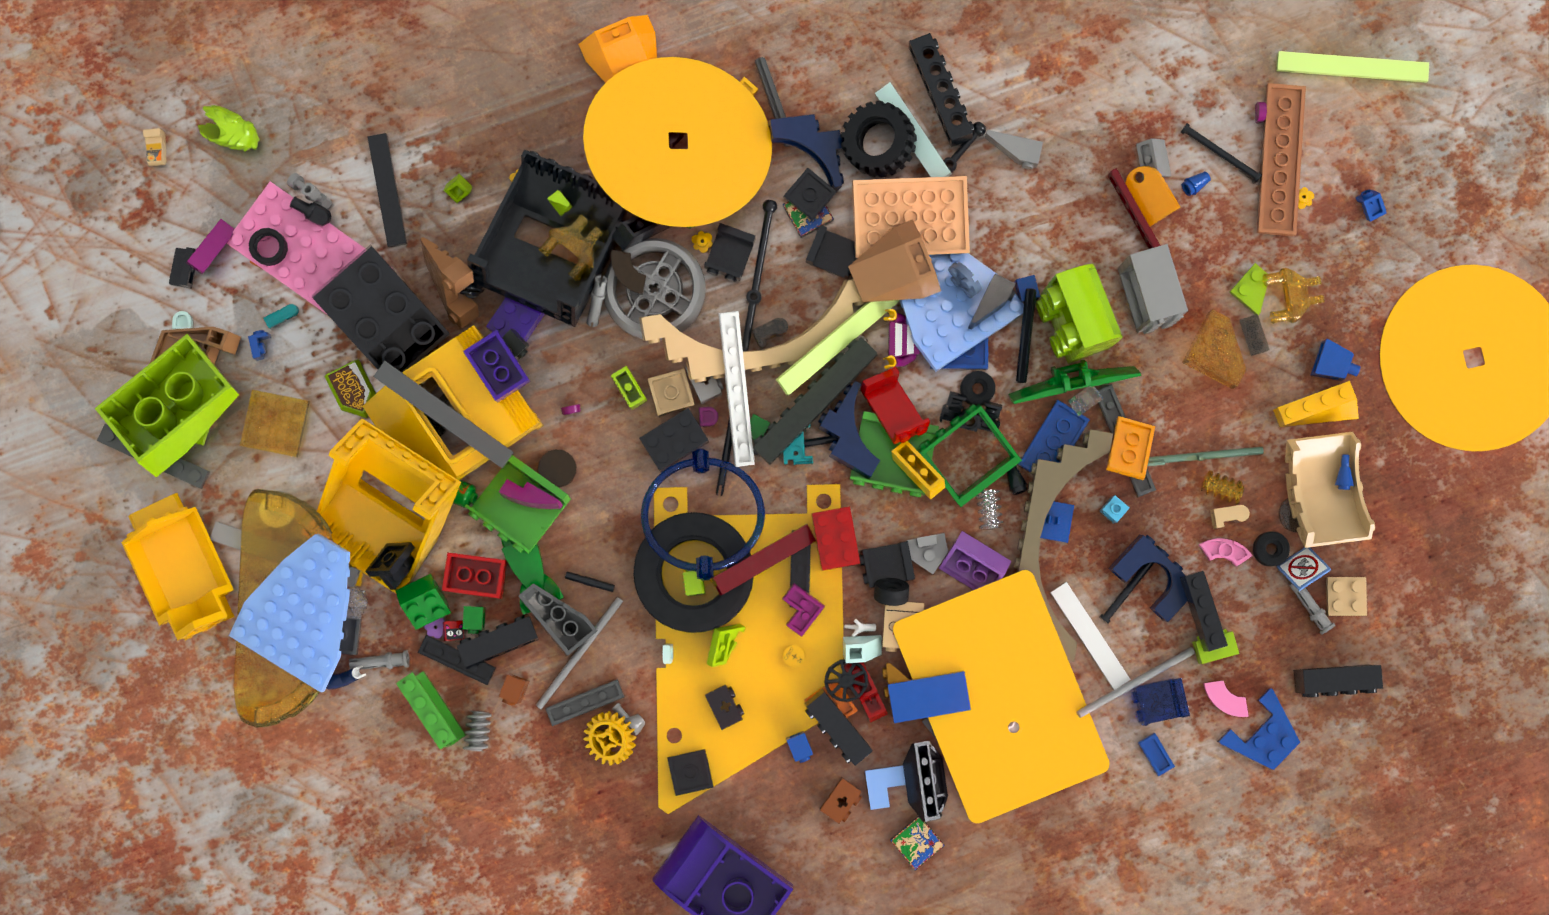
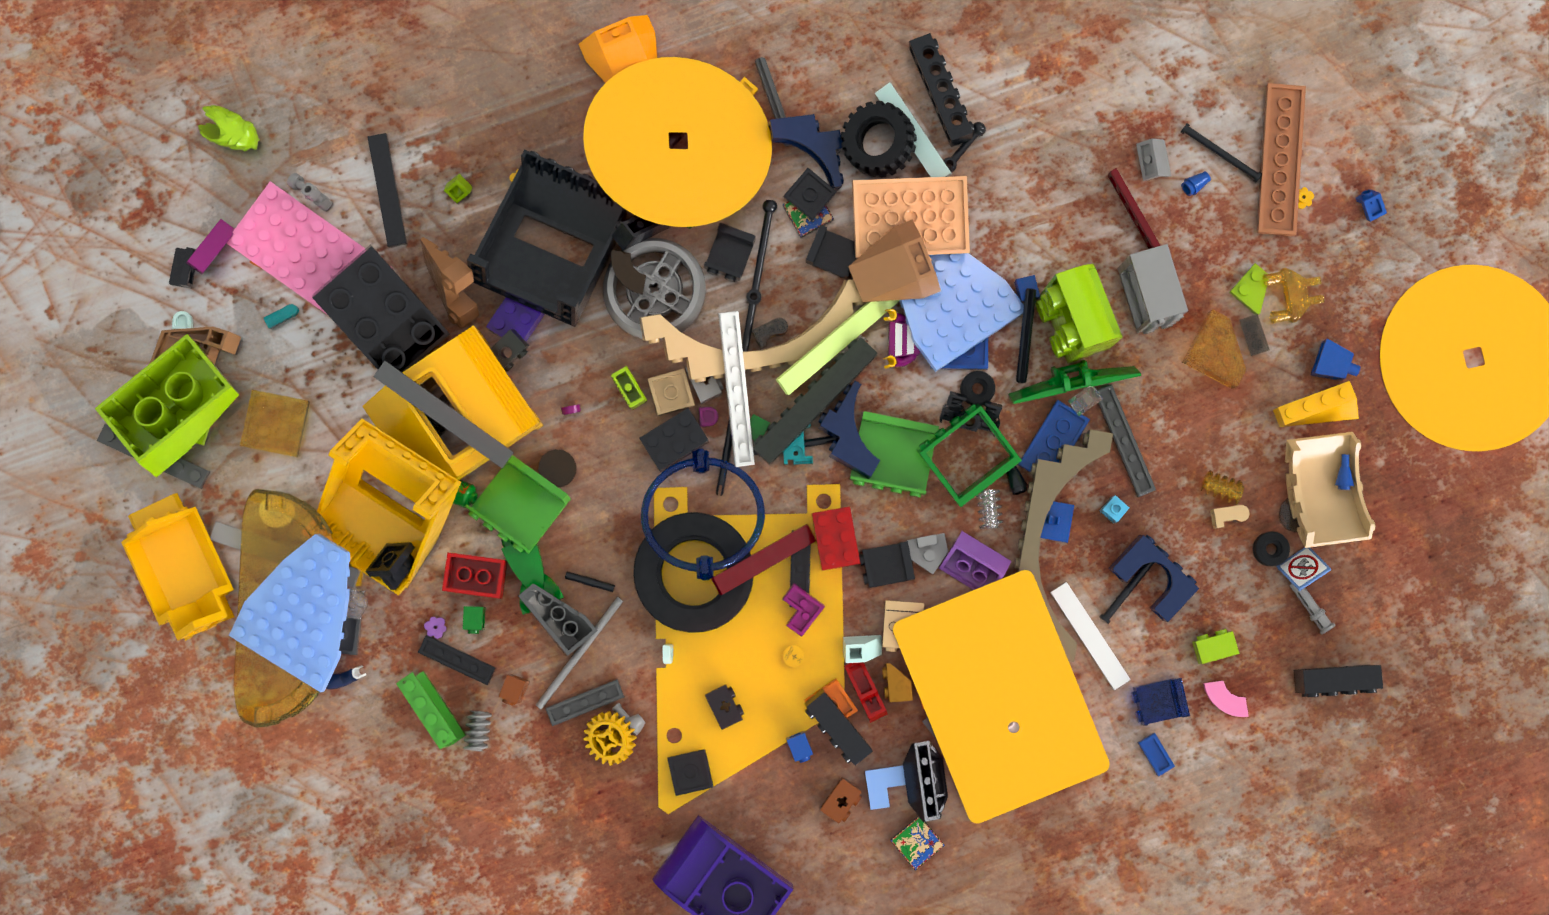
tan leg [143,128,167,166] -> none
blue bracket [248,330,271,361] -> none
black tyre [249,228,288,266] -> none
black arm [290,196,331,226] -> none
tile [324,359,376,418] -> none
light grey pin [349,650,410,670] -> none
green brick [395,573,451,630] -> none
tile [443,620,465,641] -> none
black brick [457,615,539,669] -> none
black arm [459,283,485,298] -> none
dark purple brick [463,330,531,403] -> none
magenta slope [499,479,563,509] -> none
clear yellow connector [538,215,603,281] -> none
lime slope [547,190,572,216] -> none
light grey pin [586,275,607,327] -> none
lime brick [682,567,705,596] -> none
yellow plant [692,231,713,253] -> none
lime wing [707,624,745,667] -> none
black wheel [824,659,868,702] -> none
white bar [844,619,876,637] -> none
red panel [860,367,930,445] -> none
black tyre [874,578,909,606] -> none
blue tile [887,671,971,723] -> none
yellow brick [891,441,945,500] -> none
sand blue plate [948,262,982,298] -> none
slope [968,274,1016,329] -> none
light grey slope [985,130,1043,169] -> none
light grey piece [1076,647,1195,718] -> none
light orange tile [1106,416,1155,480] -> none
light orange tile [1125,166,1181,227] -> none
sand green bar [1147,447,1264,466] -> none
black brick [1180,571,1228,652] -> none
bright pink tile [1198,538,1253,567] -> none
blue wing [1217,688,1300,770] -> none
magenta tile [1255,102,1267,123] -> none
yellowish green tile [1276,51,1429,83] -> none
tan plate [1326,577,1367,616] -> none

